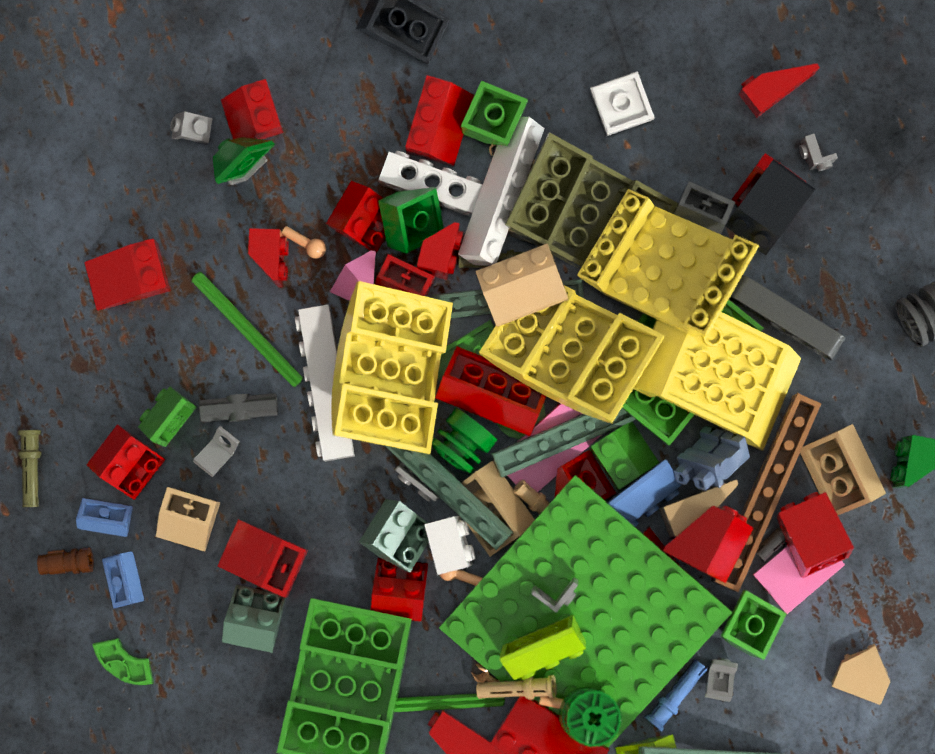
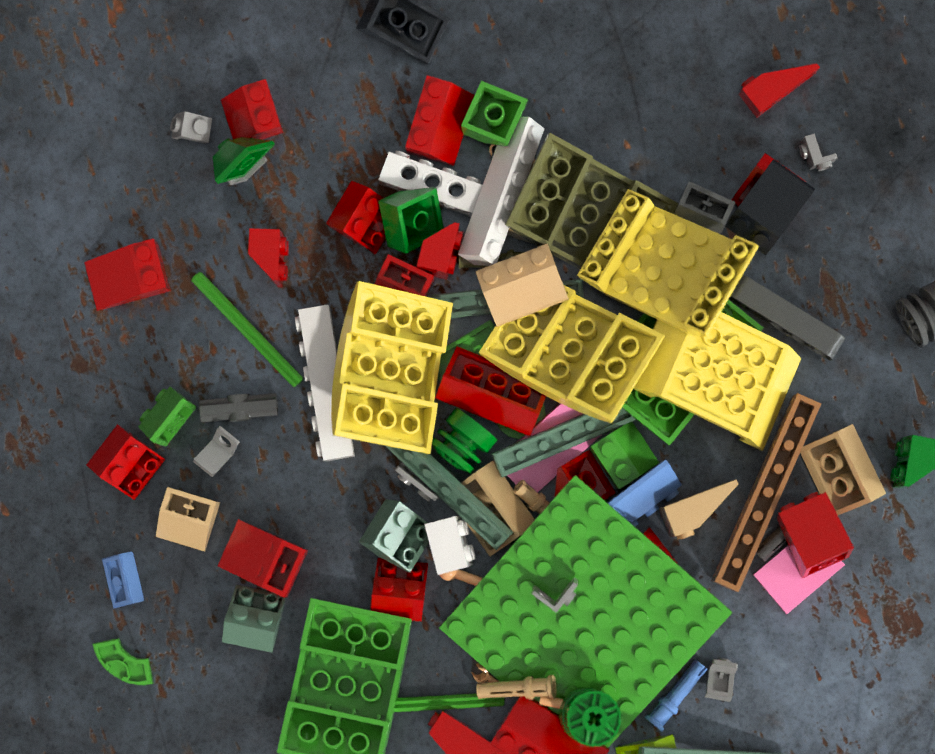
olive pin [18,430,41,507] -> none
reddish brown axle [37,547,94,575] -> none
medium blue slope [76,498,133,537] -> none
light nougat bar [282,226,326,259] -> none
bright pink slope [330,250,376,301] -> none
lime slope [500,615,586,680] -> none
white plate [590,71,655,136] -> none
red slope [663,505,754,584] -> none
sand blue hips [674,426,750,491] -> none
bright green slope [721,590,787,660] -> none
tan slope [831,644,890,705] -> none

